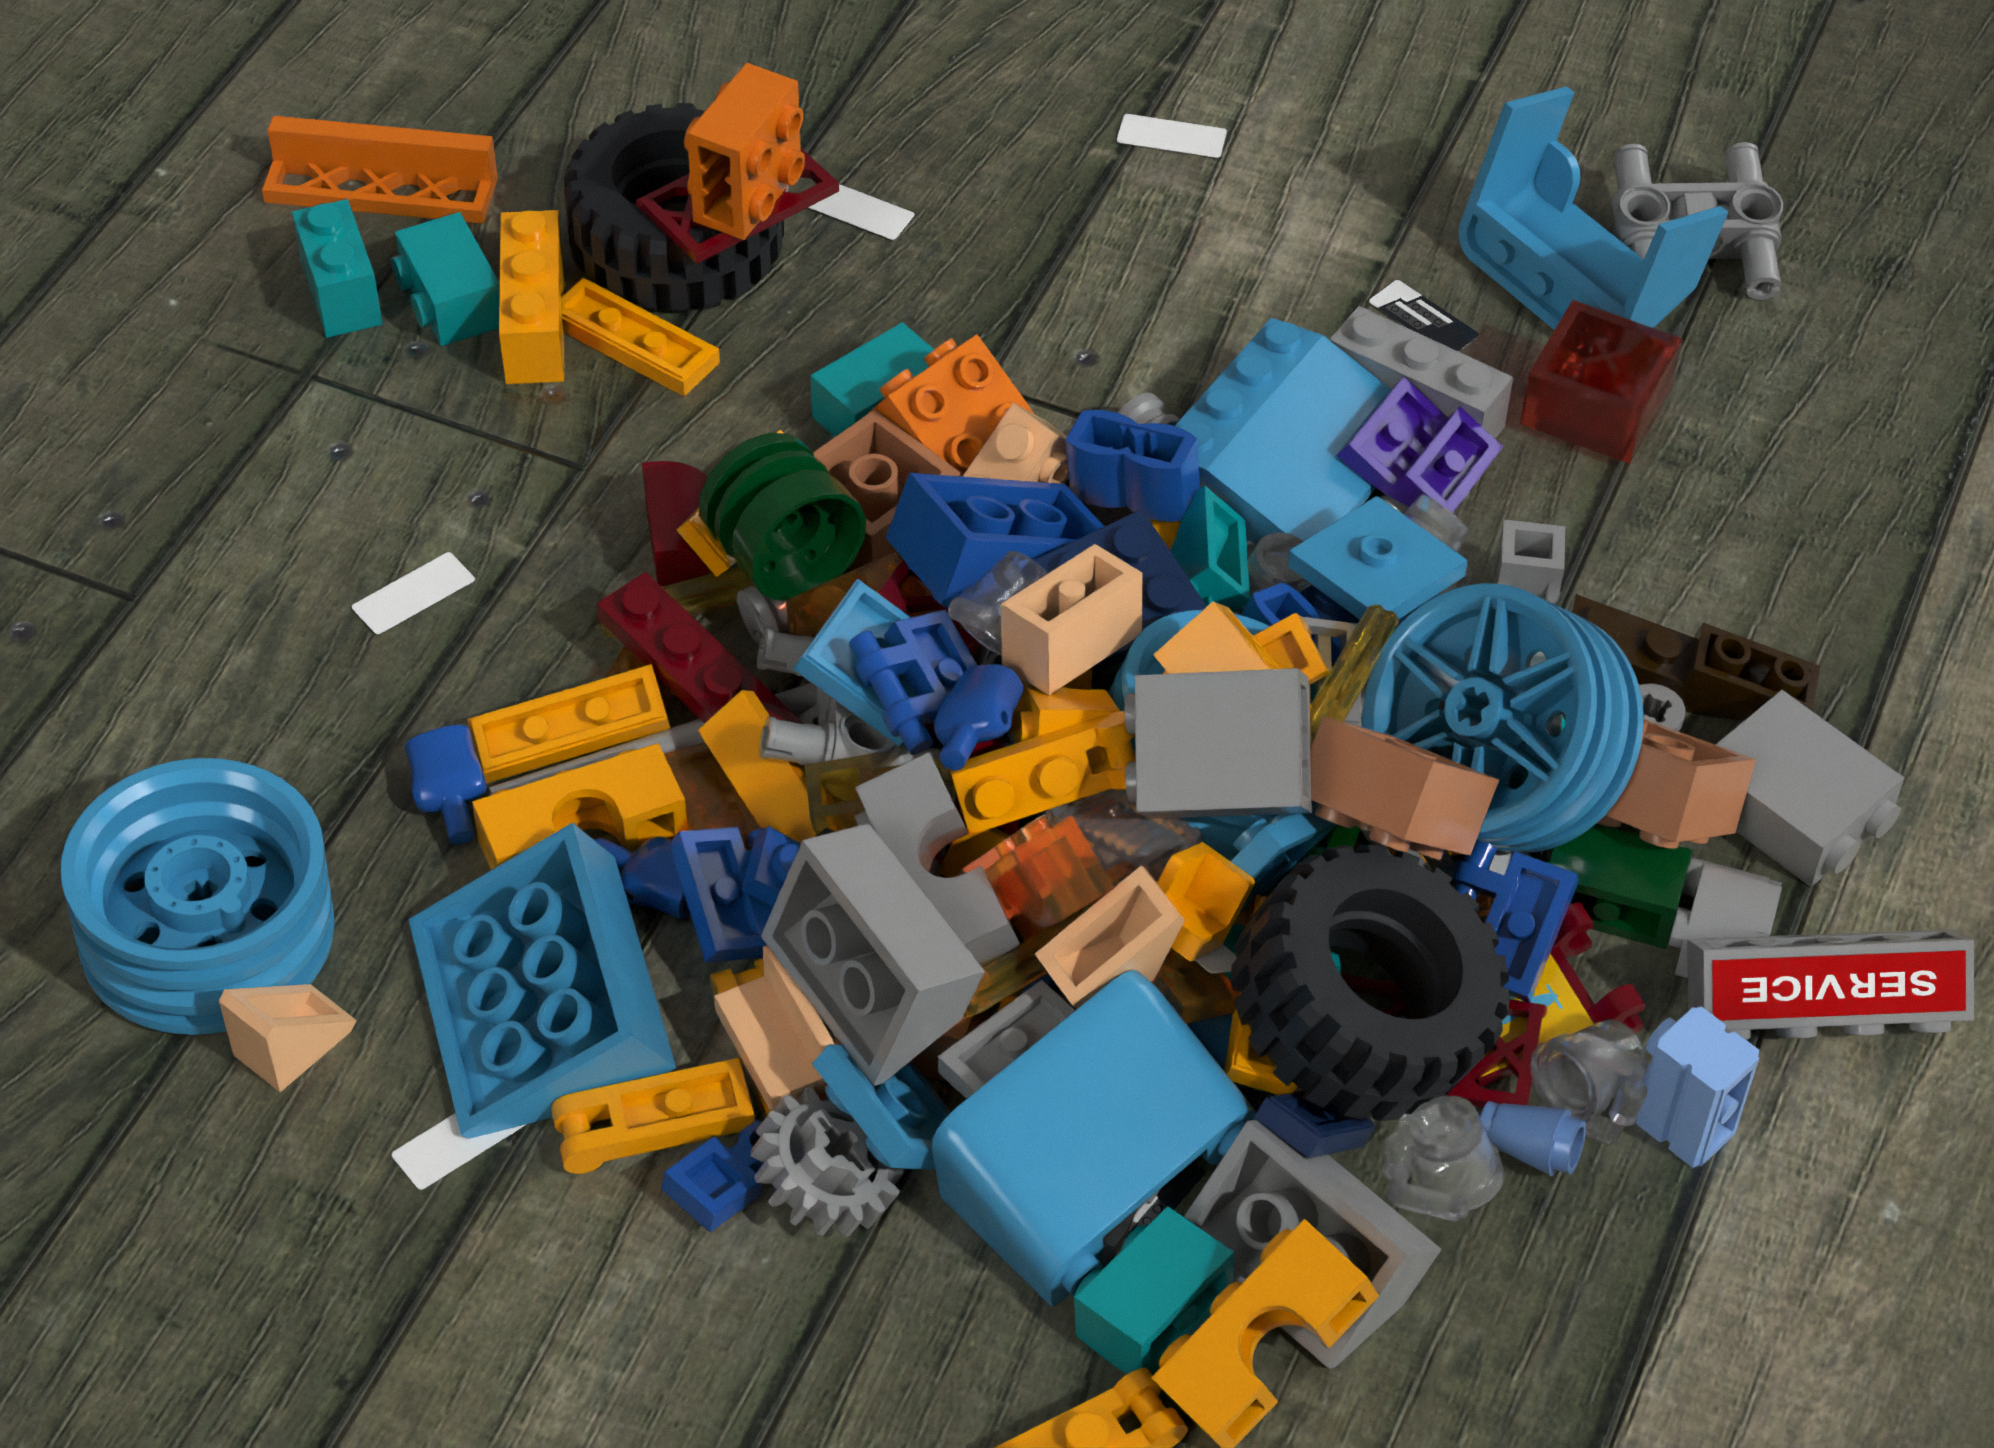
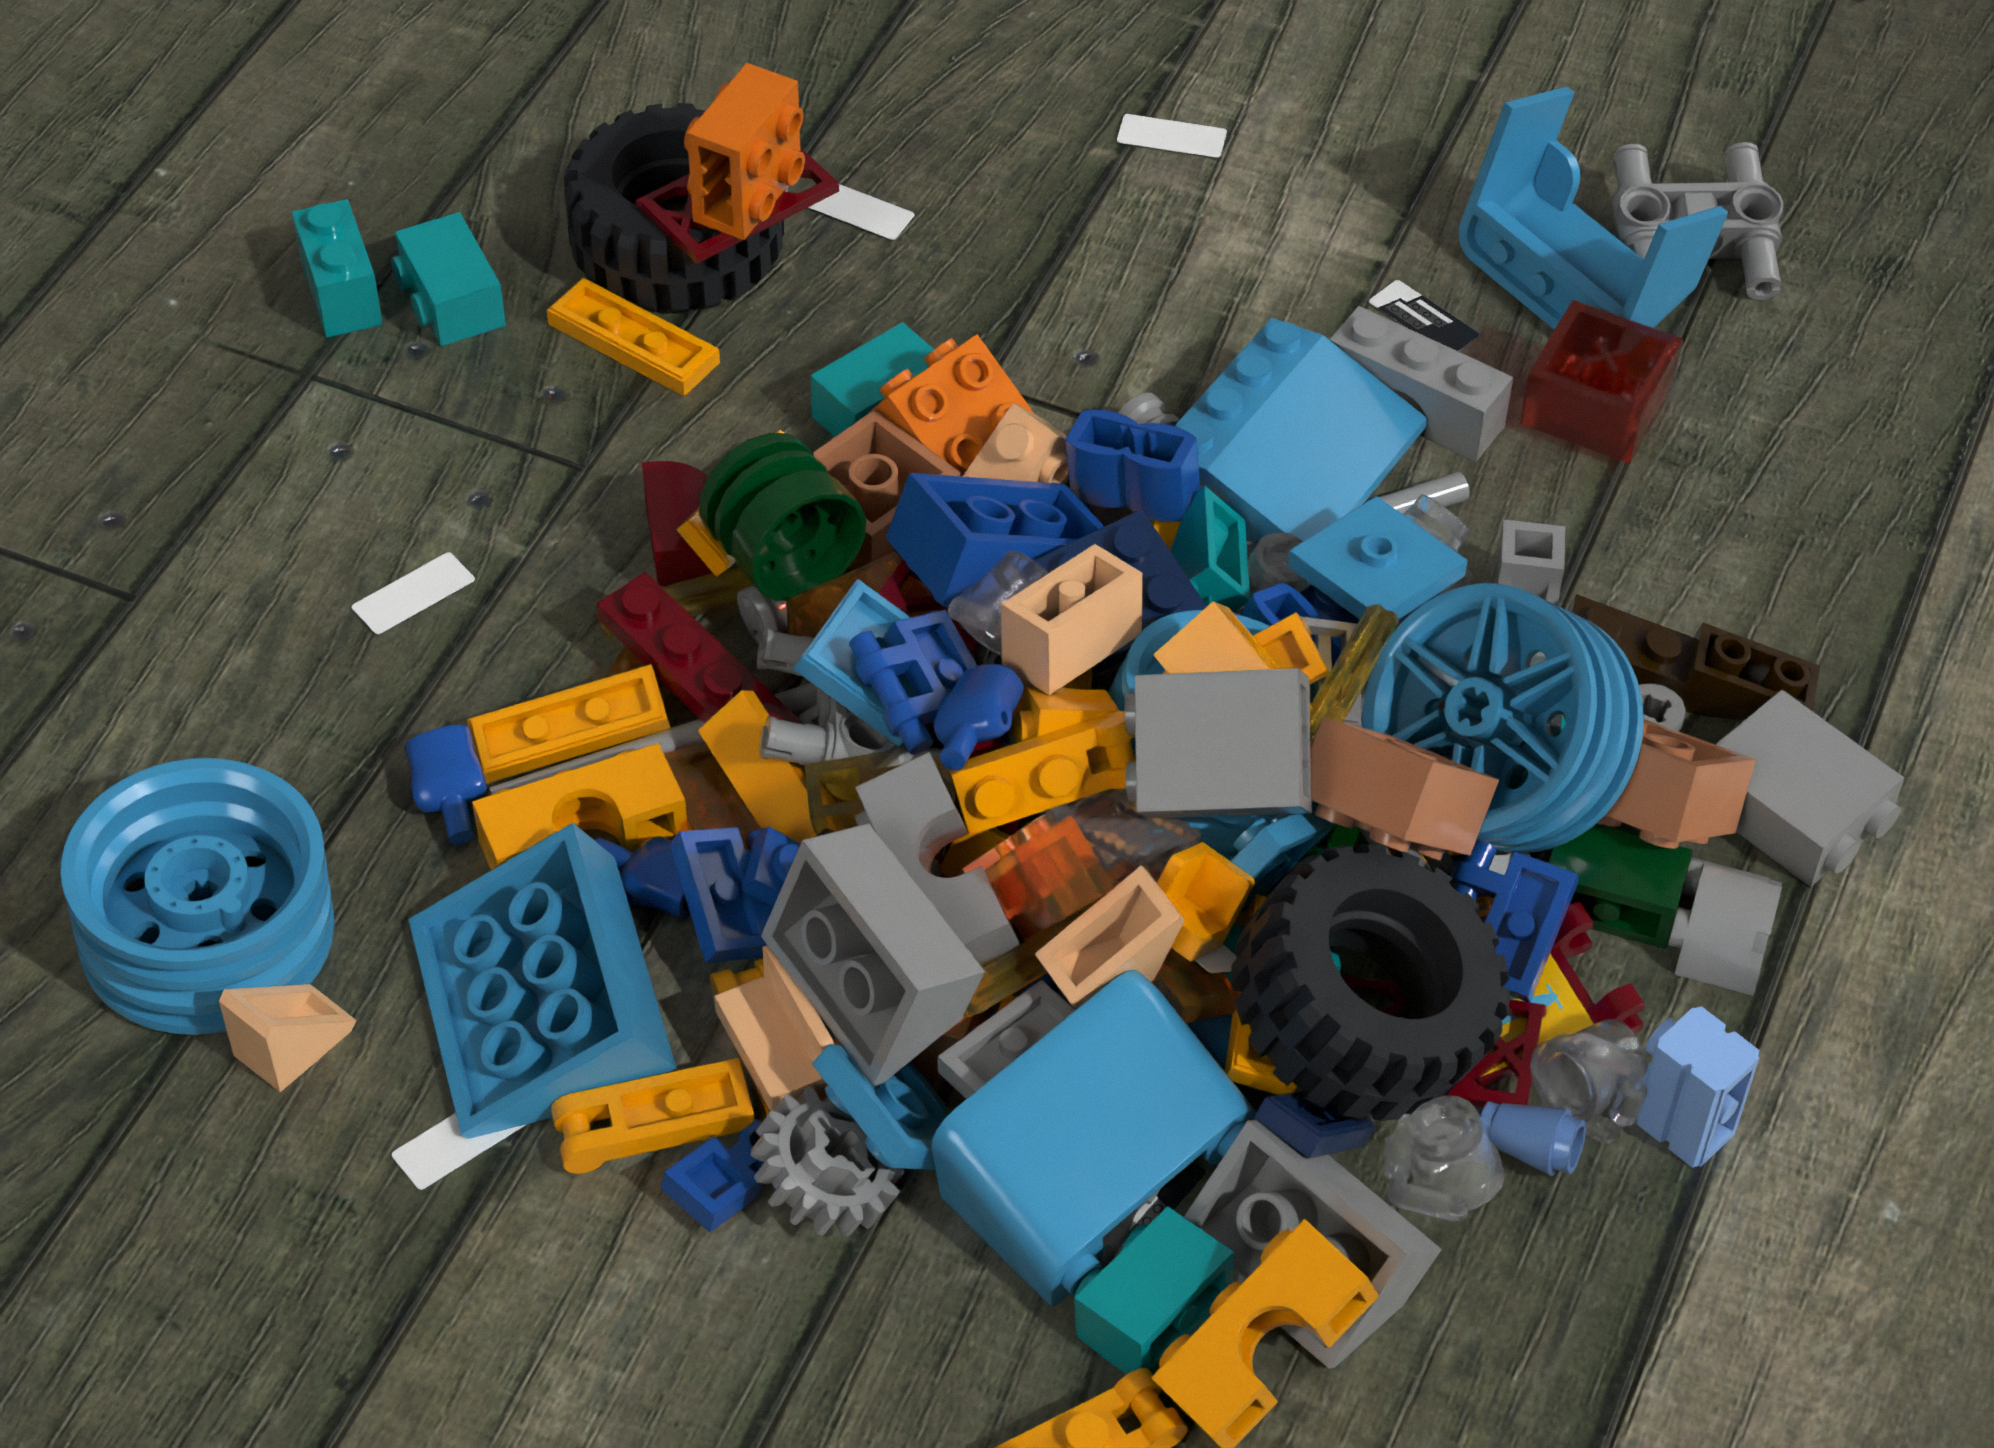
orange fence [262,116,498,224] -> none
light orange arch [499,210,564,384] -> none
dark purple slope [1336,377,1503,522] -> none
brick [1687,929,1974,1039] -> none

